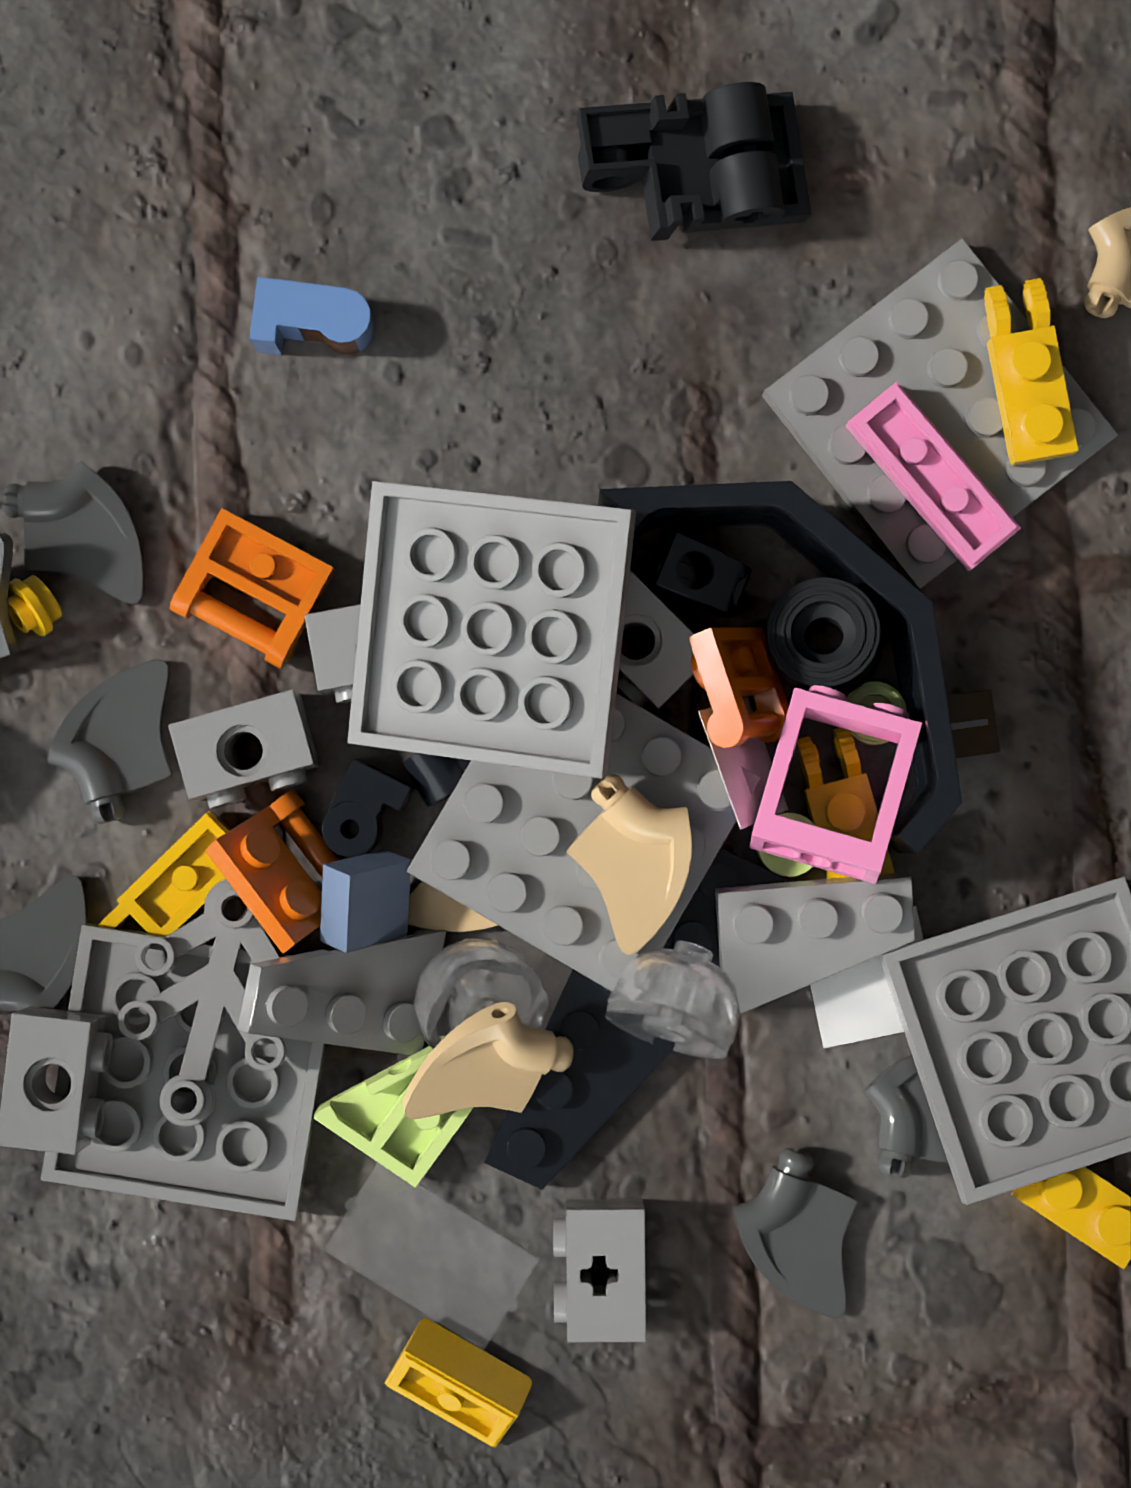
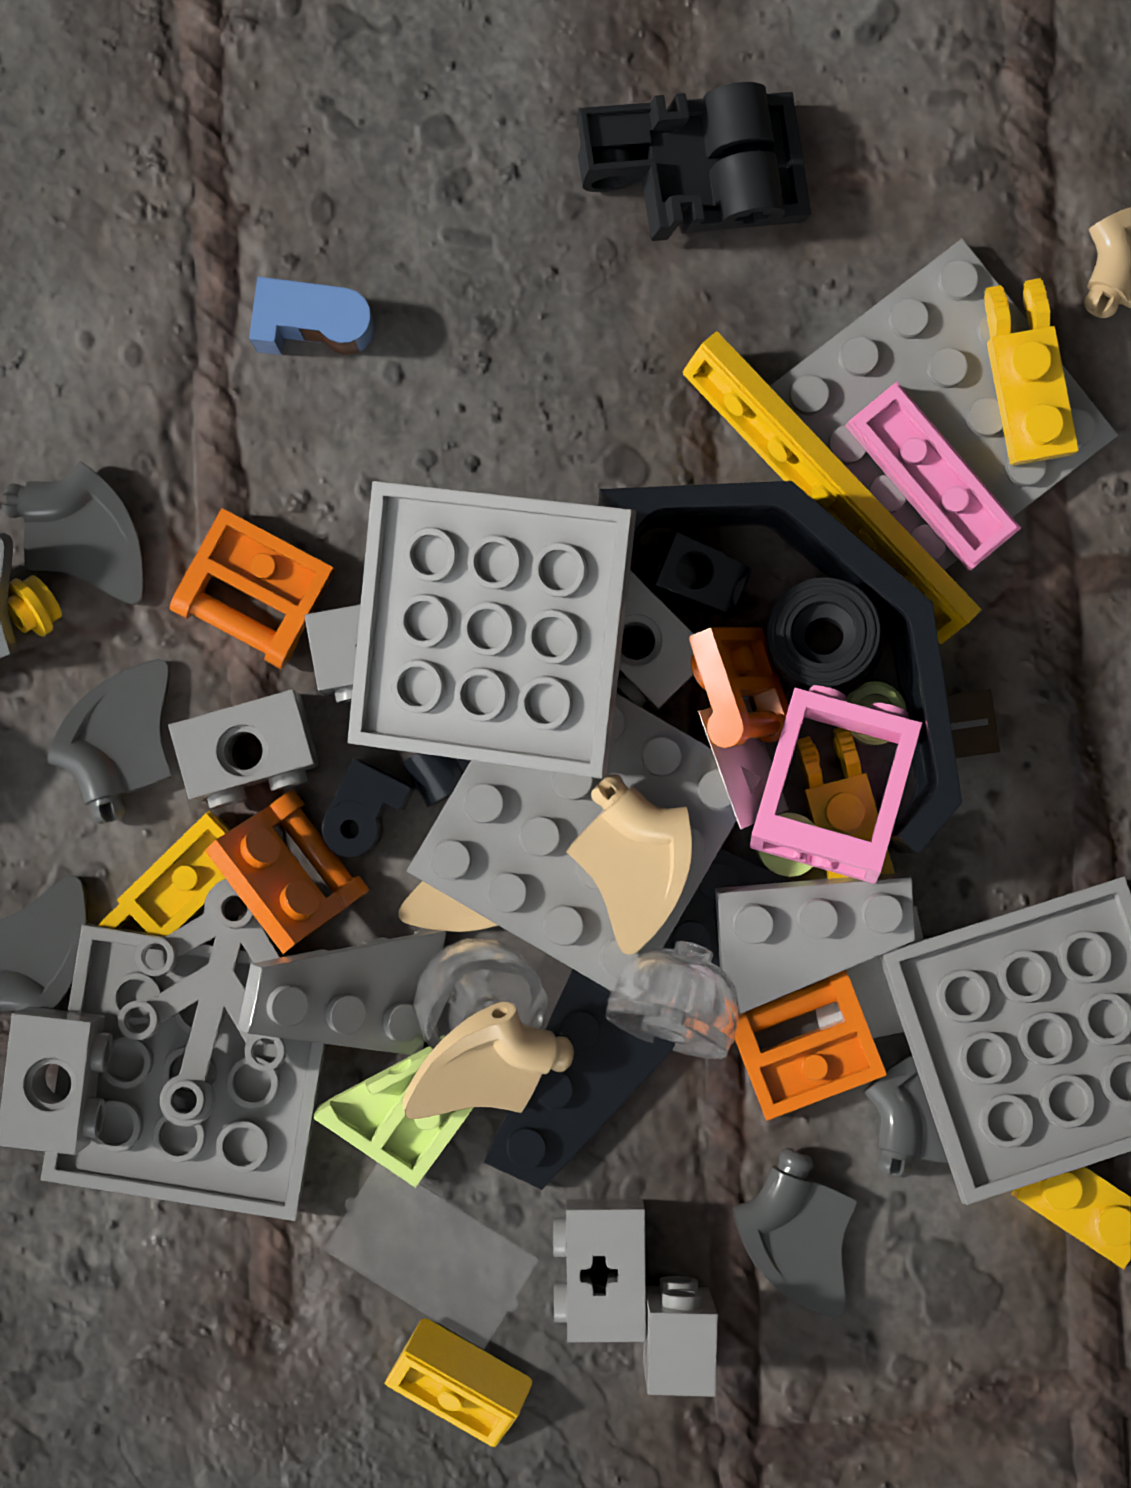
sand blue piece [320,849,411,953] -> none
none -> light grey brick [643,1276,718,1397]
none -> yellow tile [682,331,982,645]
none -> orange plate [727,970,887,1121]

